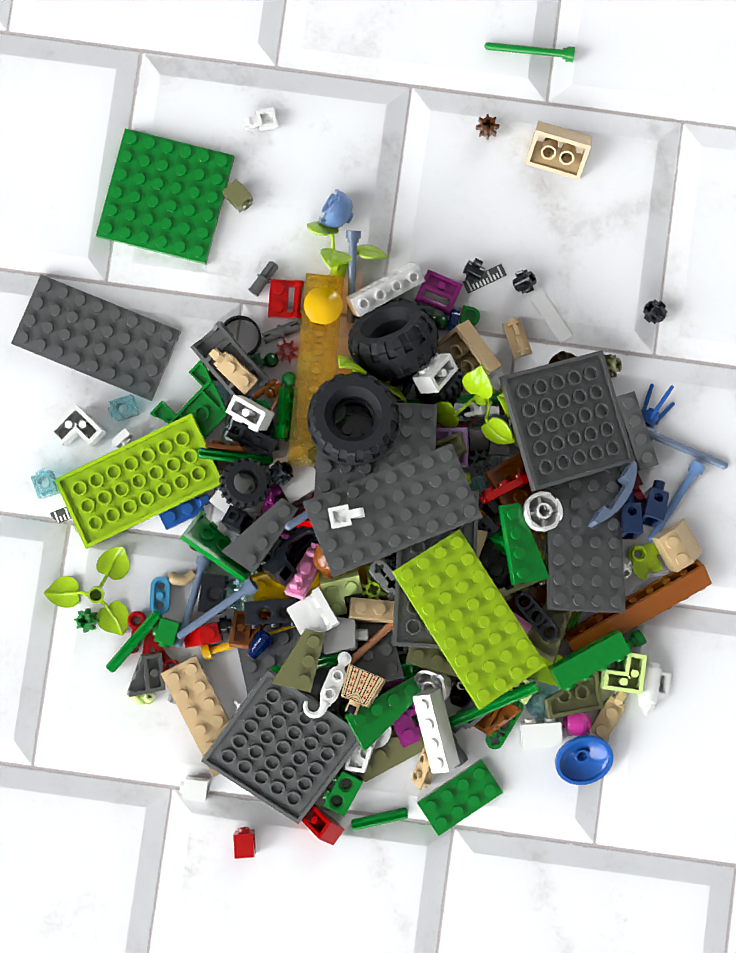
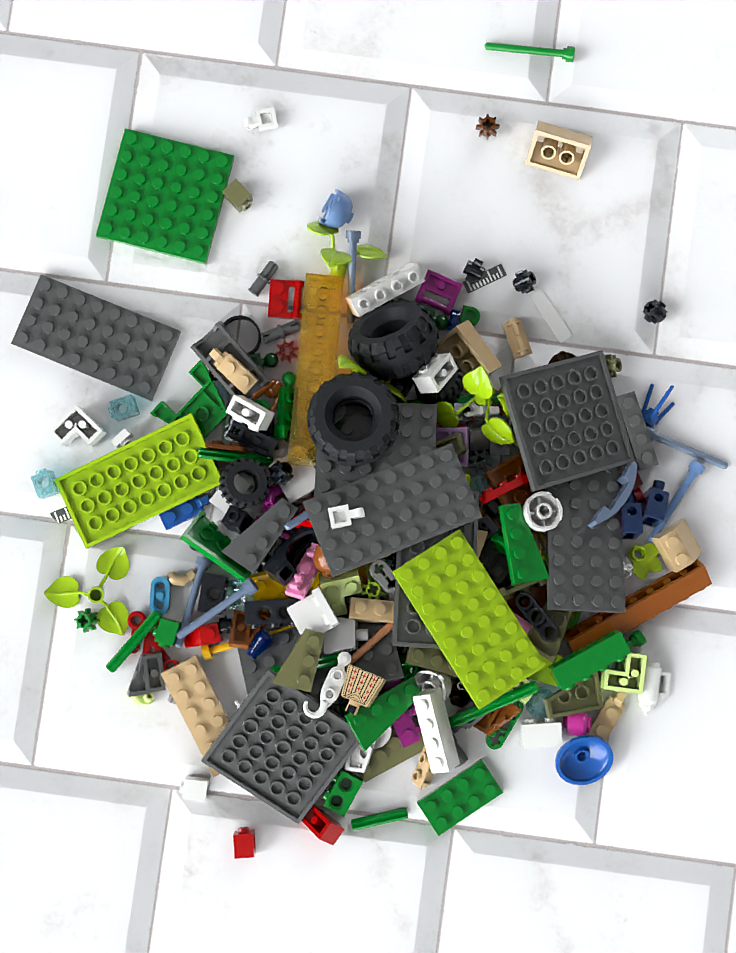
yellow dish [304,287,343,324] -> none

